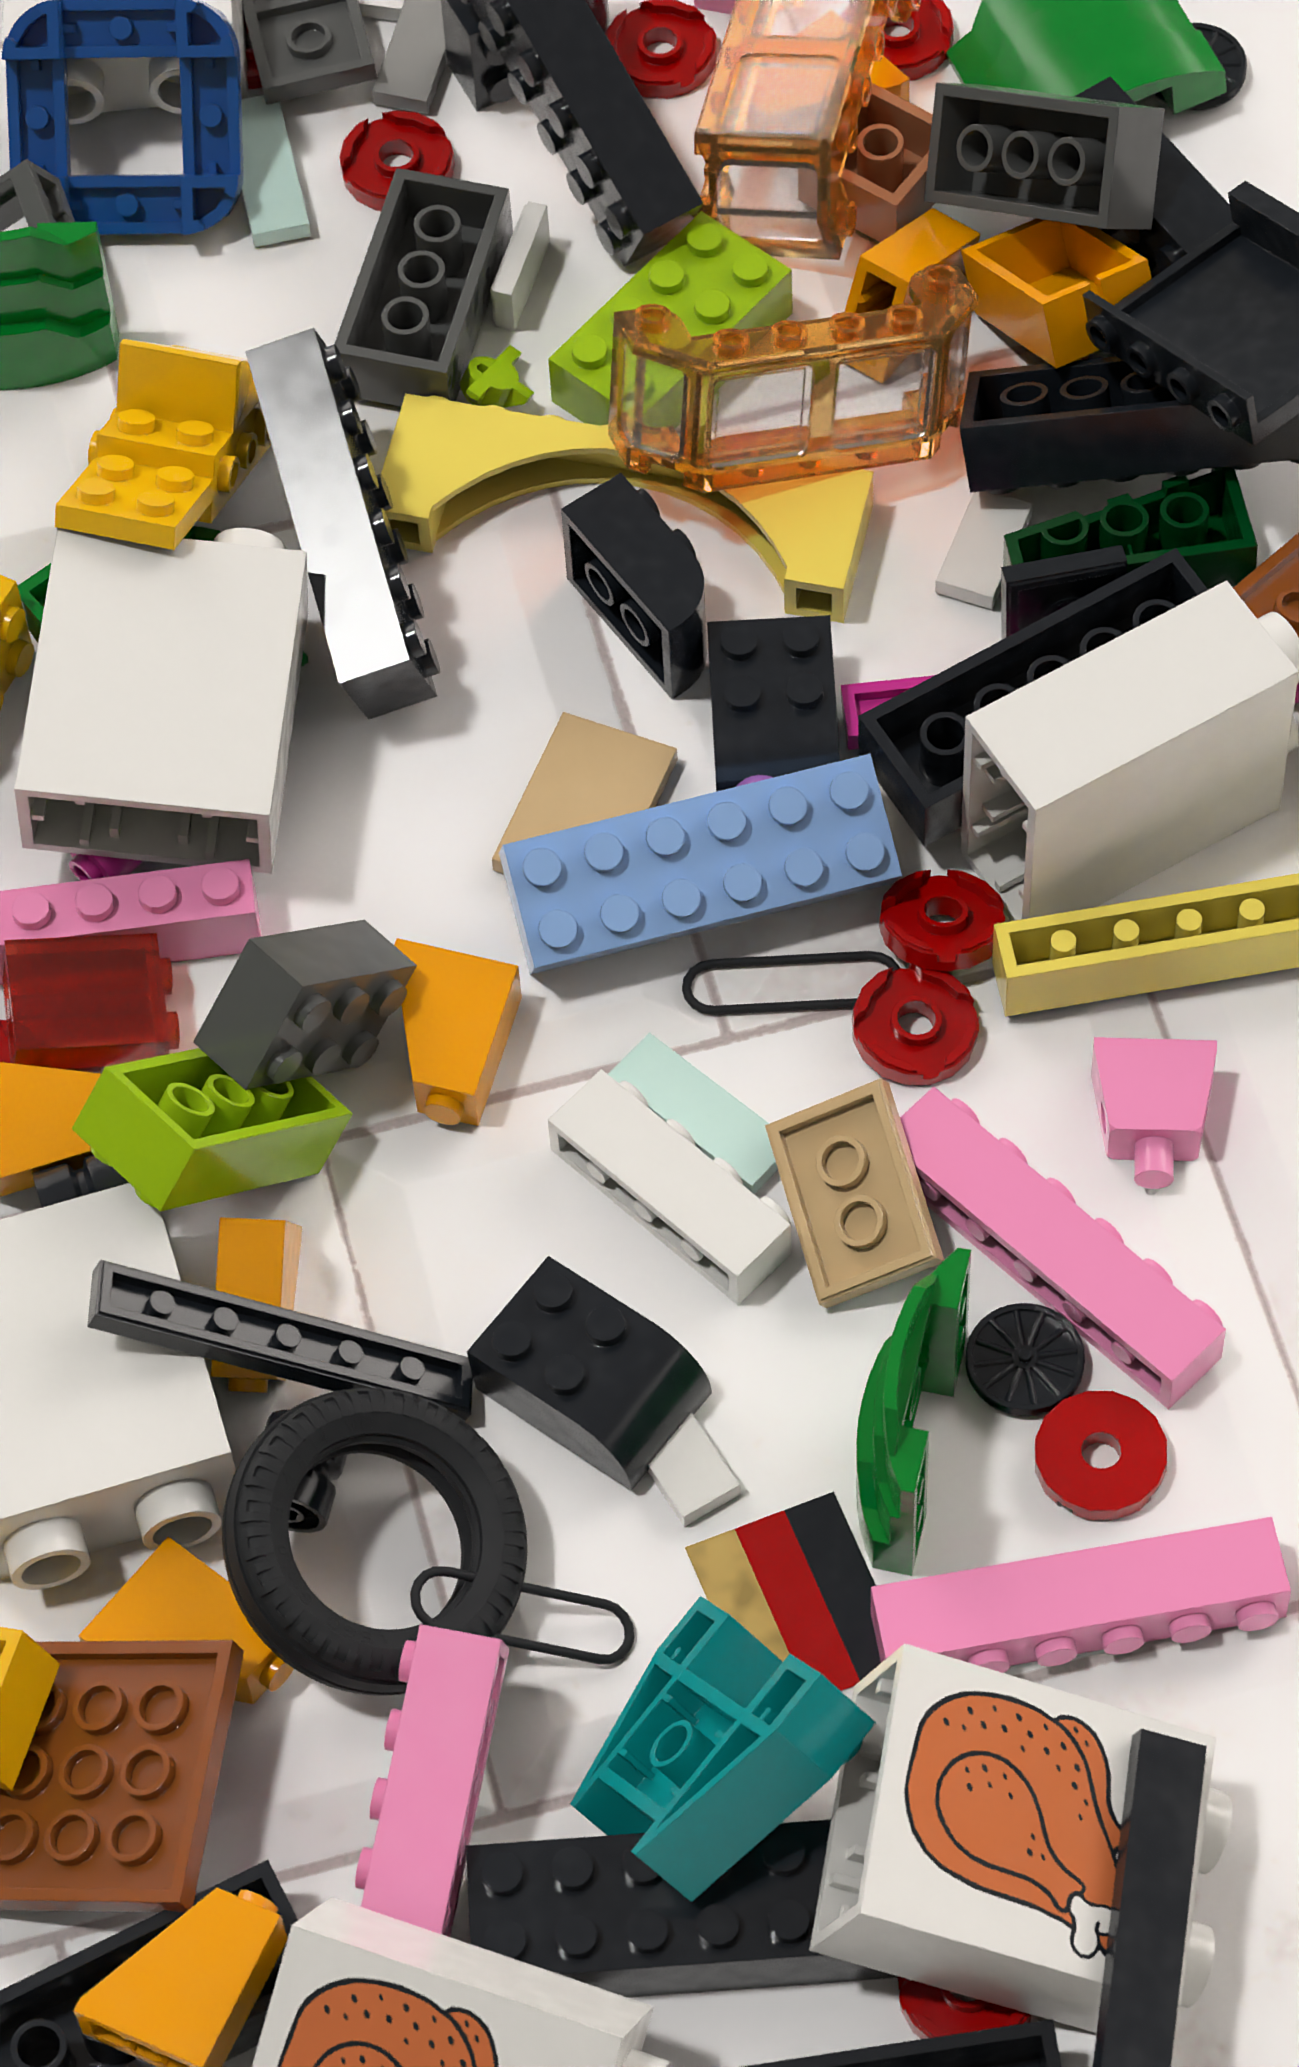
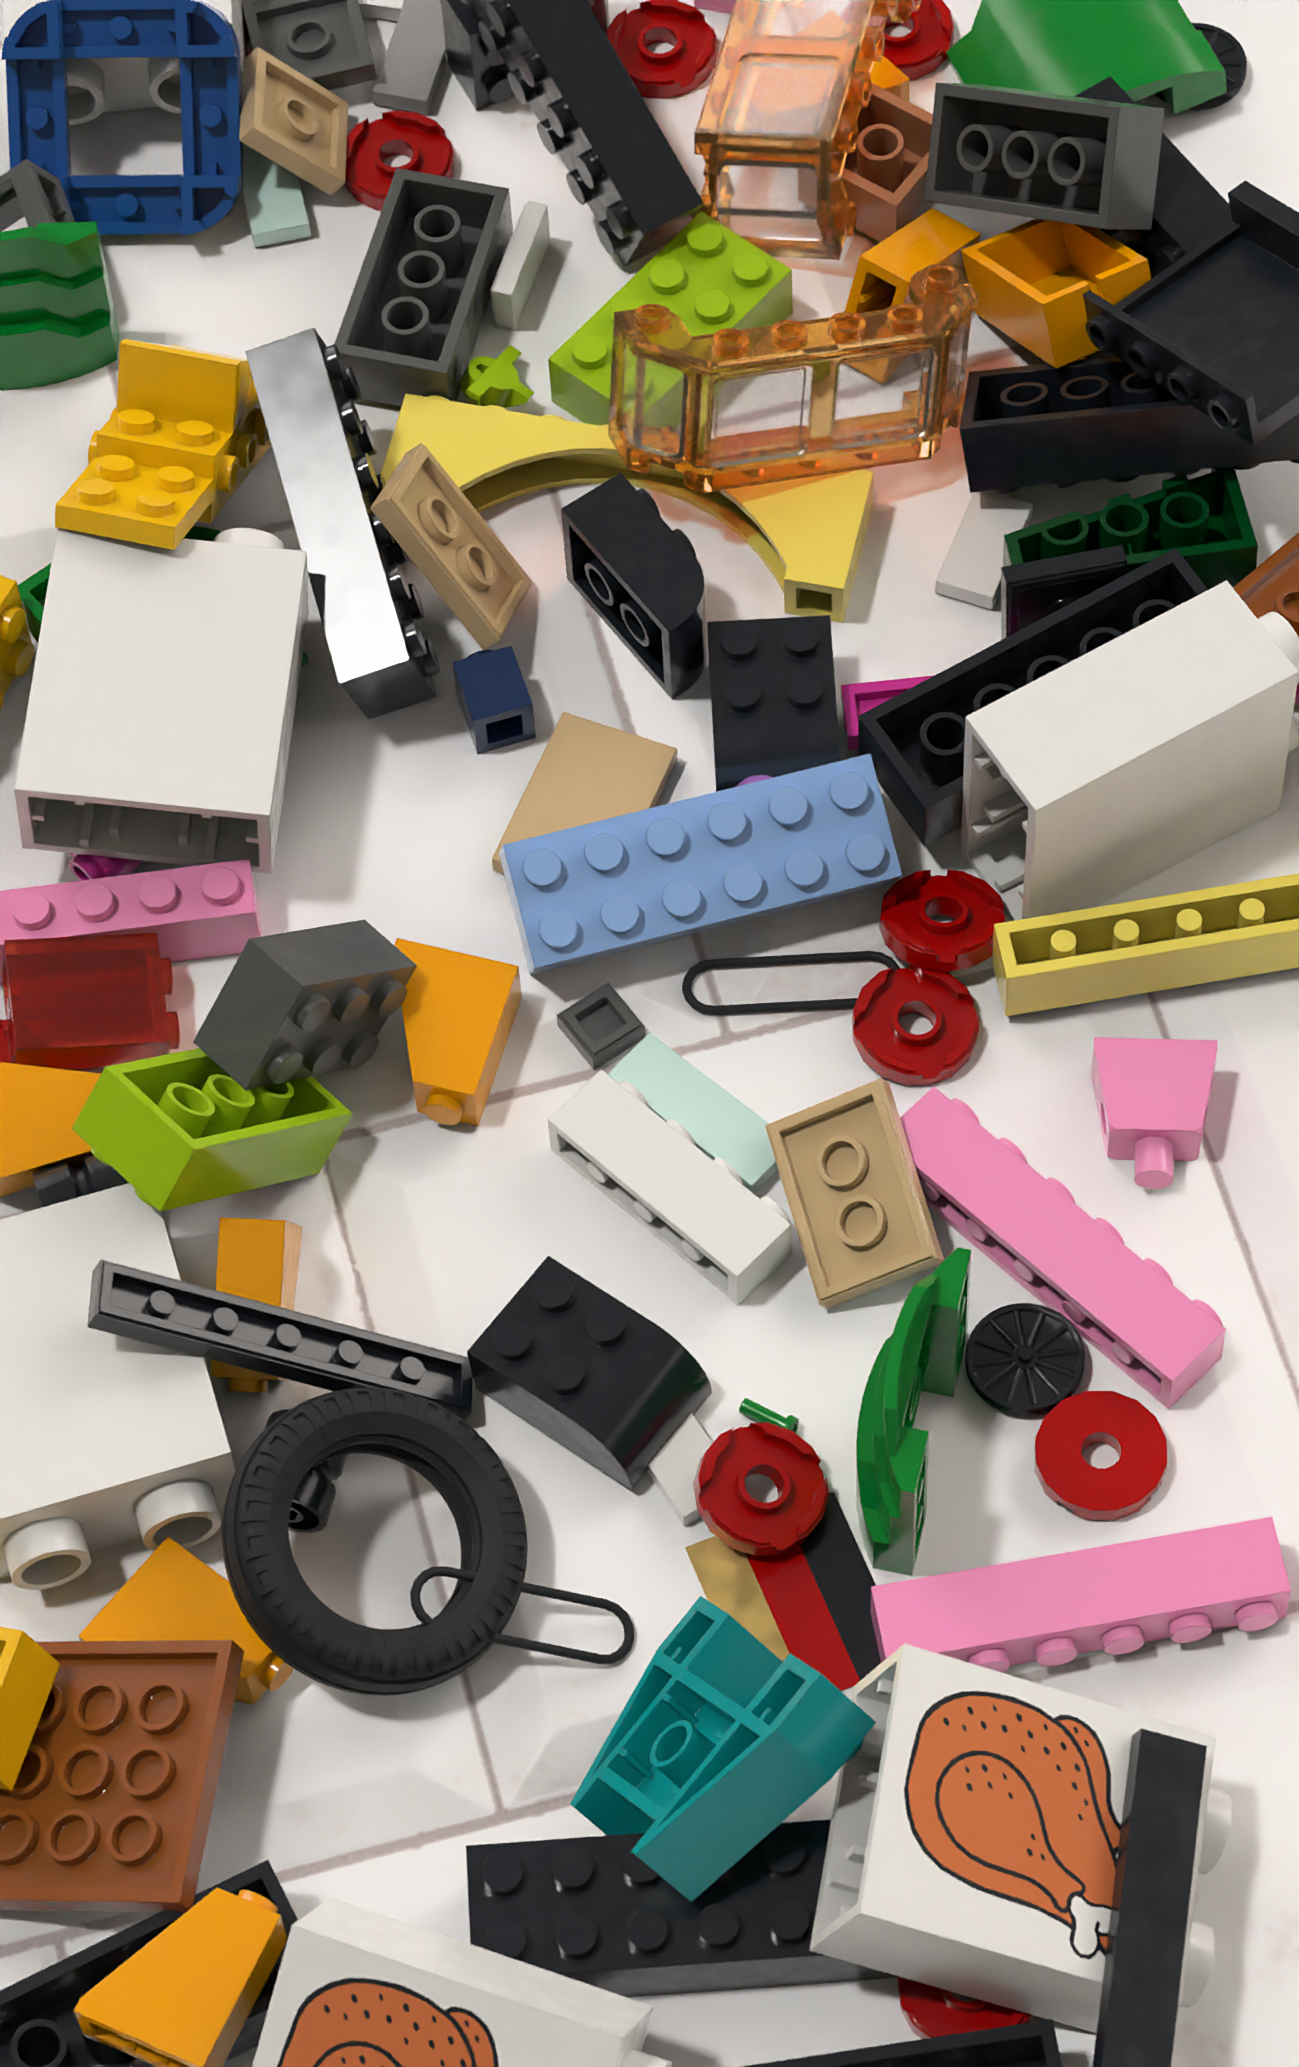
bright pink brick [355,1624,509,1937] -> none
none -> tan tile [239,47,348,196]
none -> tan tile [370,443,532,650]
none -> dark blue brick [453,646,536,754]
none -> dark grey tile [556,982,646,1070]
none -> red tile [693,1422,829,1556]
none -> green piece [739,1398,799,1433]

